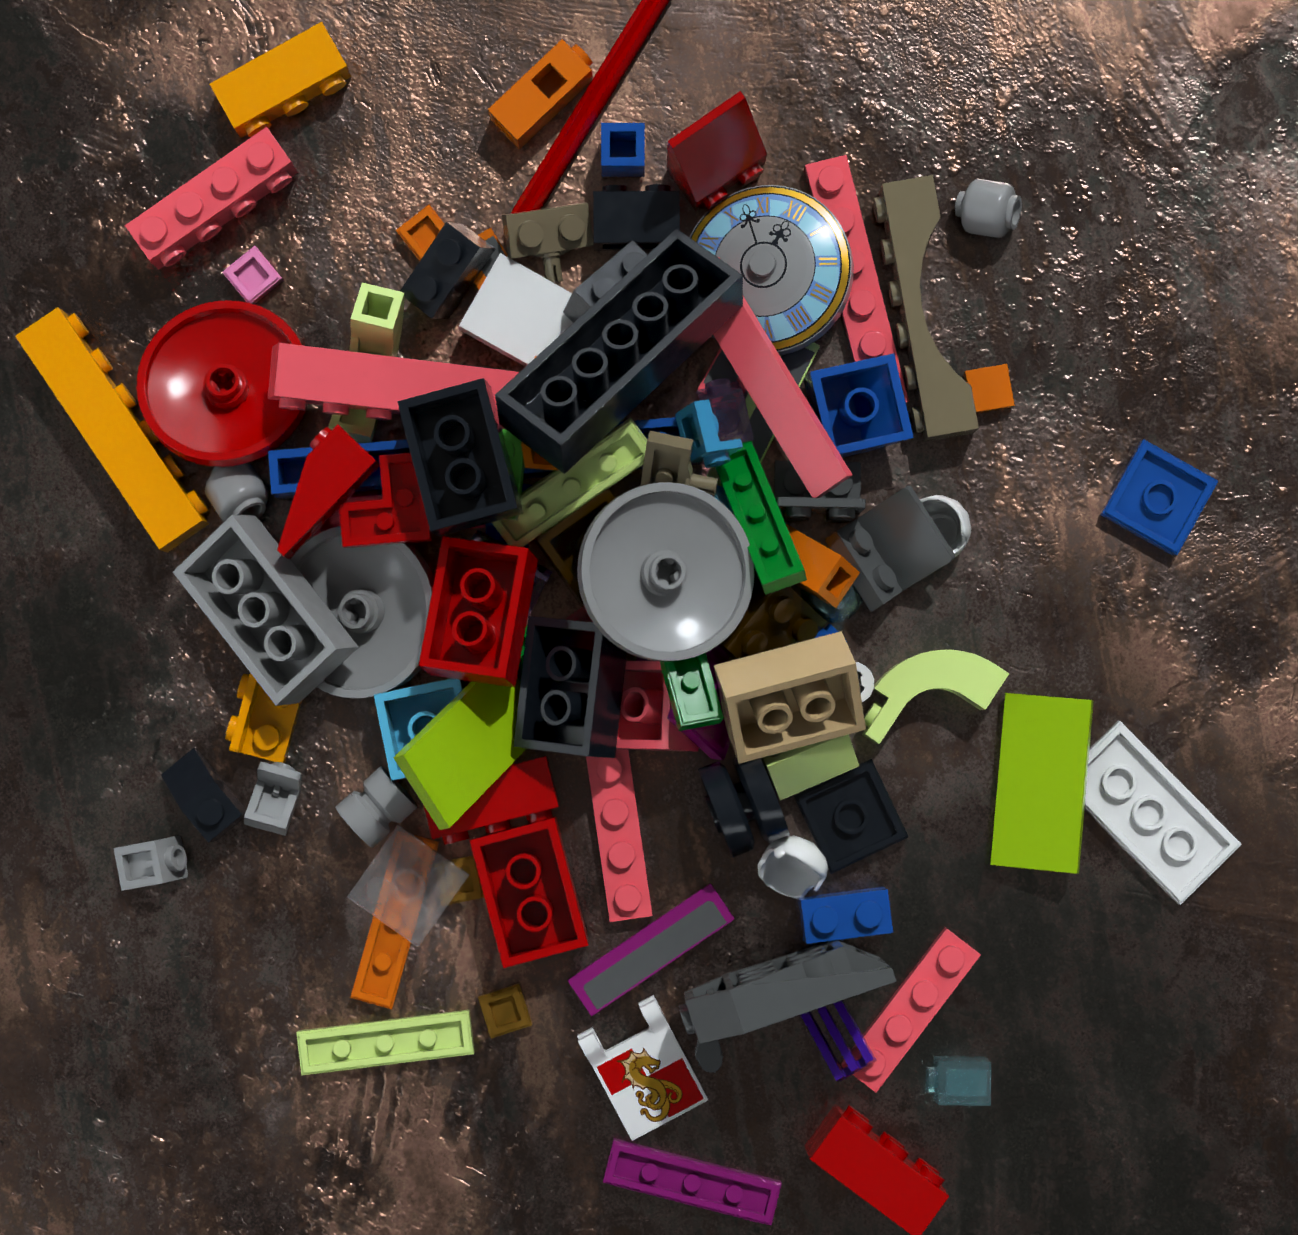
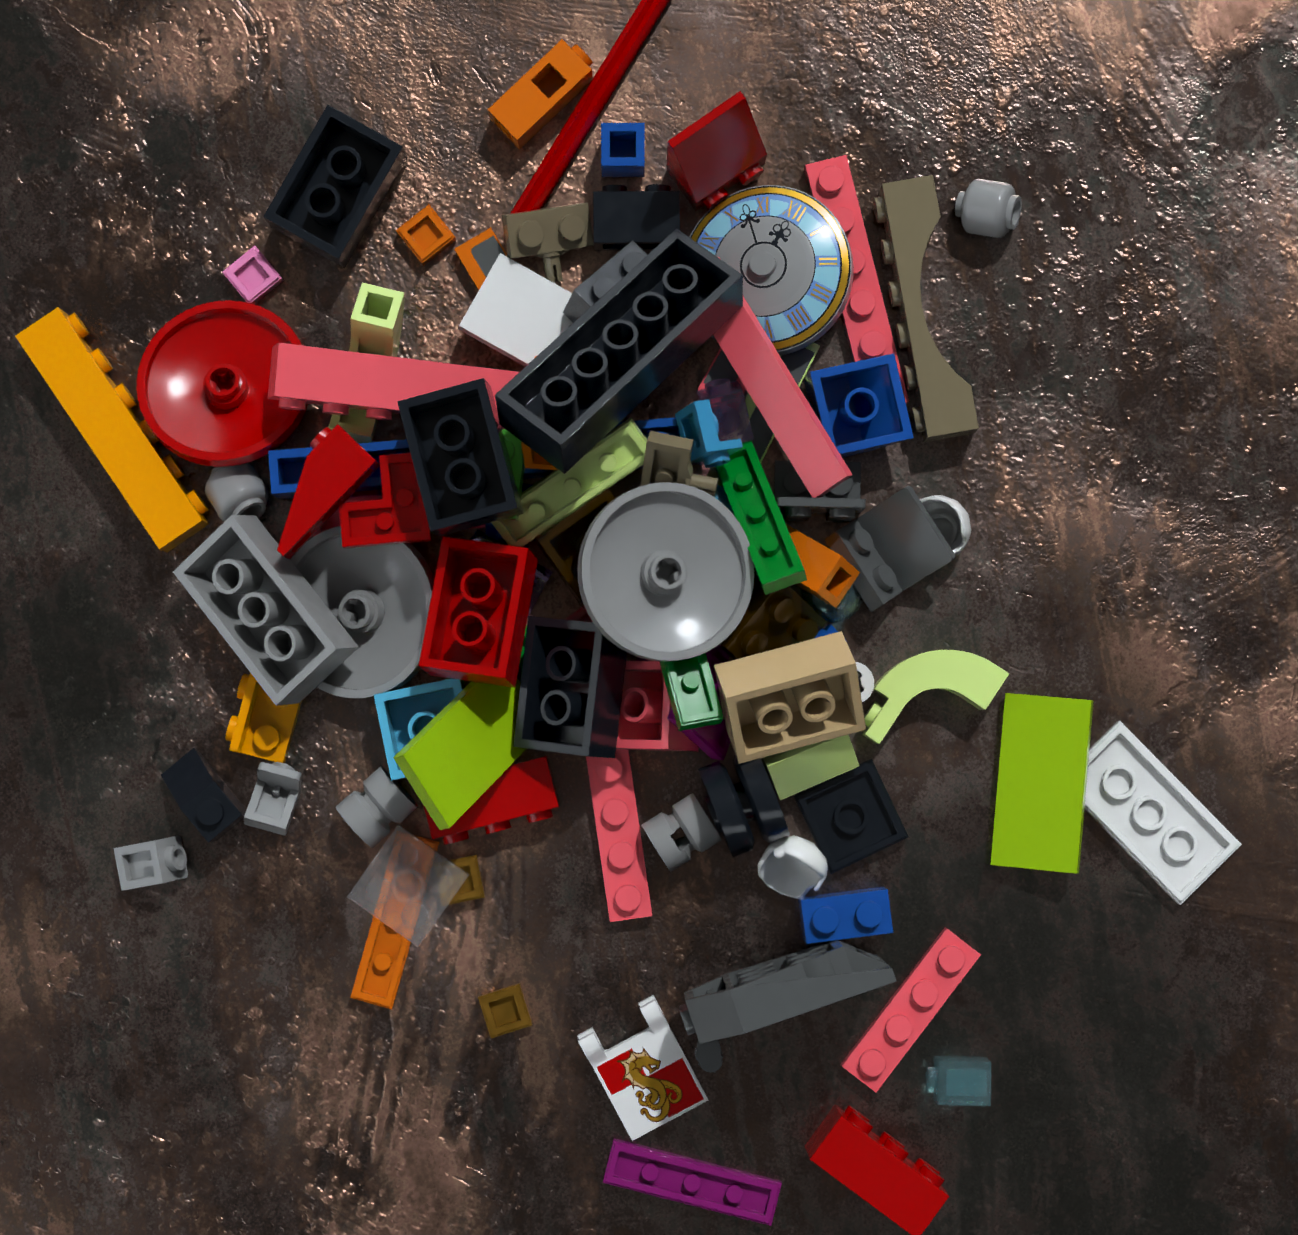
coral brick [125,127,298,270] -> none
light orange brick [209,22,352,138] -> none
yellowish green tile [296,1009,475,1075] -> none
black brick [400,222,496,319] -> none
red brick [469,816,589,968] -> none
tile [567,883,735,1017] -> none
dark purple tile [801,1000,877,1082] -> none
orange tile [963,364,1015,414] -> none
blue tile [1100,439,1218,557] -> none
none -> black brick [263,105,408,268]
none -> light grey wheel [641,793,722,872]

